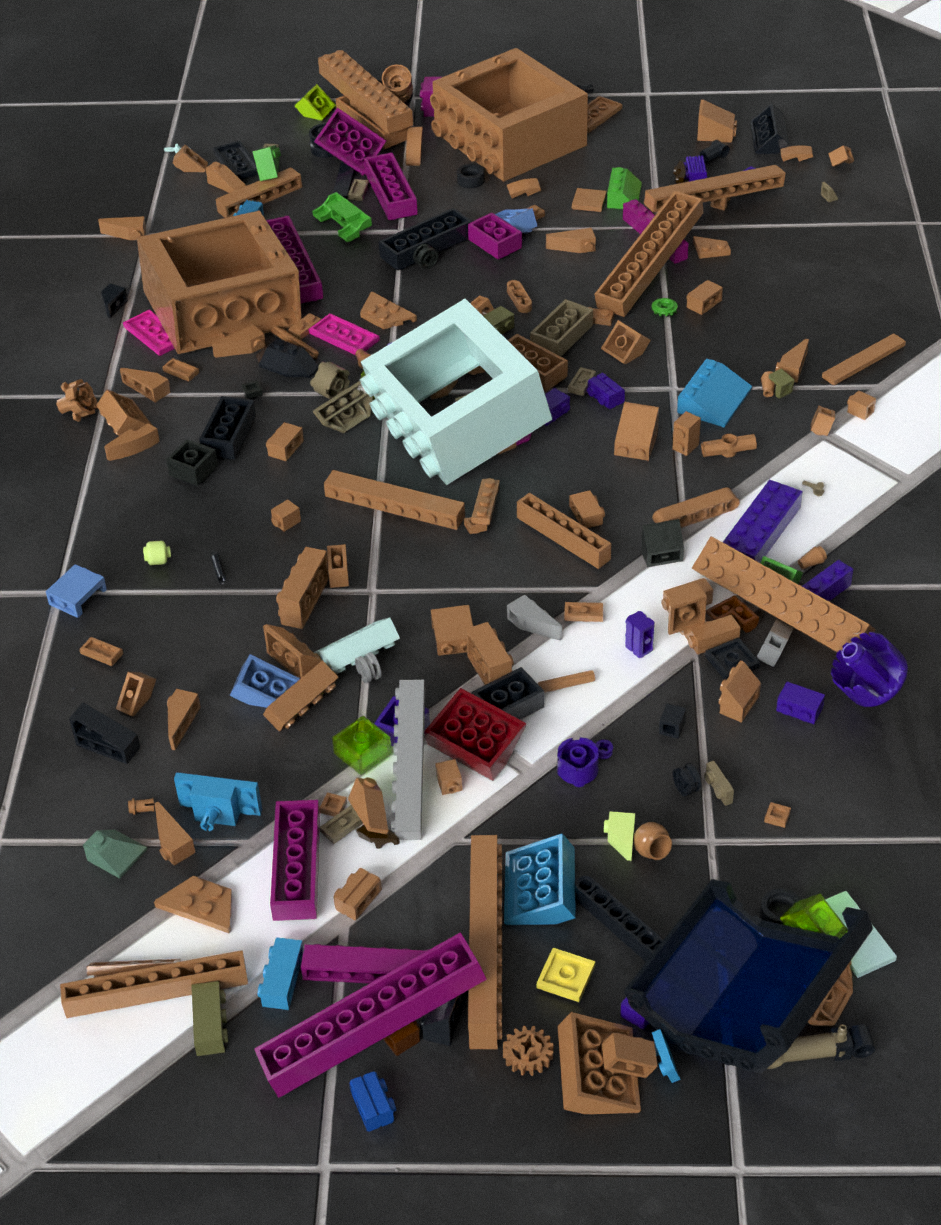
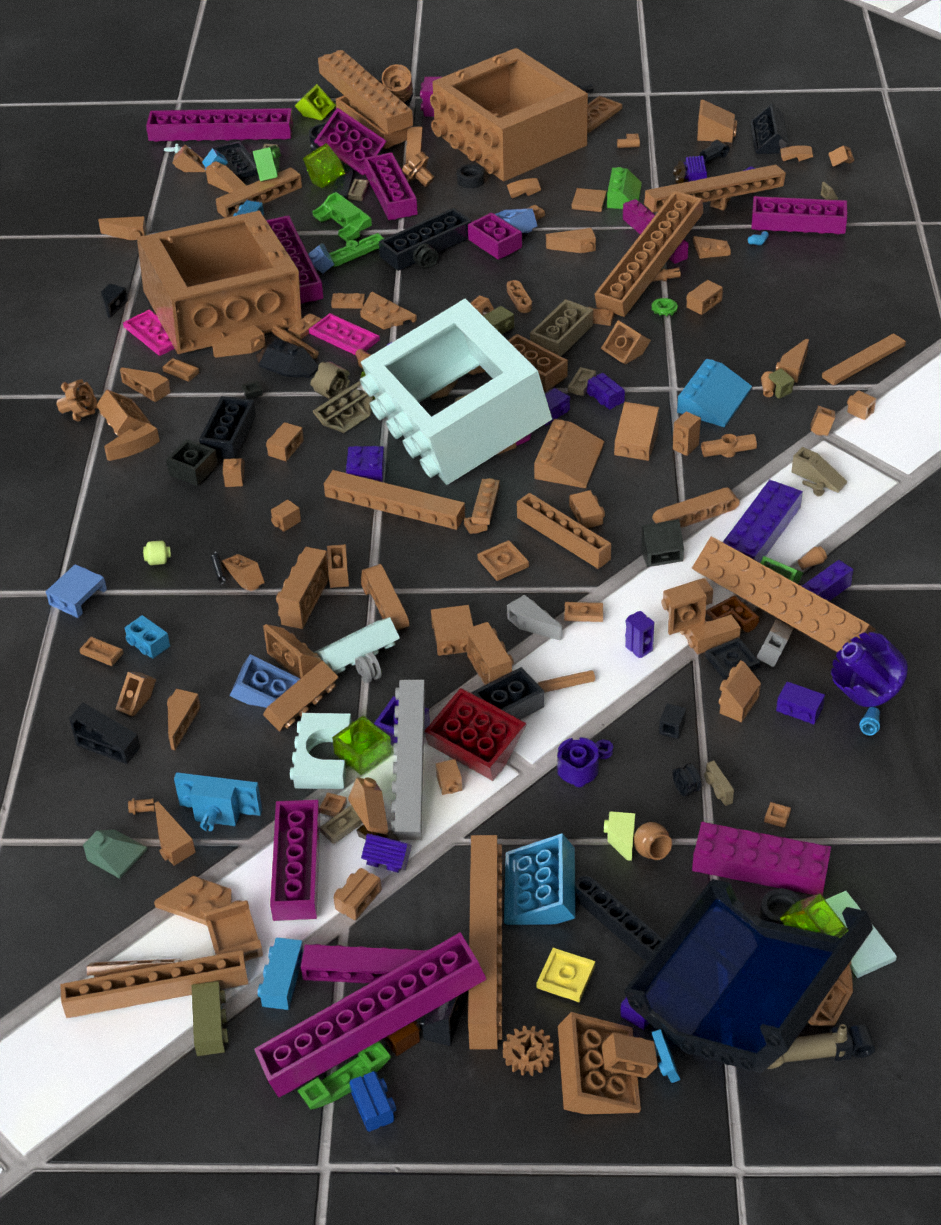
none -> dark azure brick [125,615,170,659]
none -> magenta brick [146,108,293,142]
none -> dark azure brick [202,148,228,170]
none -> medium nougat panel [204,900,263,961]
none -> medium nougat slope [222,554,264,591]
none -> medium nougat slope [223,459,245,487]
none -> light aqua arch [290,713,352,789]
none -> bright green slope [298,1041,391,1110]
none -> clear neon green slope [303,143,345,188]
none -> medium blue slope [308,243,335,274]
none -> bright green hinge [329,233,385,267]
none -> medium nougat plate [331,293,365,308]
none -> dark purple brick [346,446,385,482]
none -> medium nougat beam [361,564,409,631]
none -> dark purple brick [361,833,412,873]
none -> medium nougat piece [402,152,434,187]
none -> medium nougat plate [477,540,529,581]
none -> medium nougat slope [534,419,604,488]
none -> medium nougat piece [617,133,640,148]
none -> medium nougat pin [651,267,681,282]
none -> magenta brick [692,822,831,897]
none -> dark azure arm [748,231,769,246]
none -> magenta brick [751,196,847,234]
none -> dark tan slope [791,447,848,493]
none -> dark azure cone [859,707,880,735]

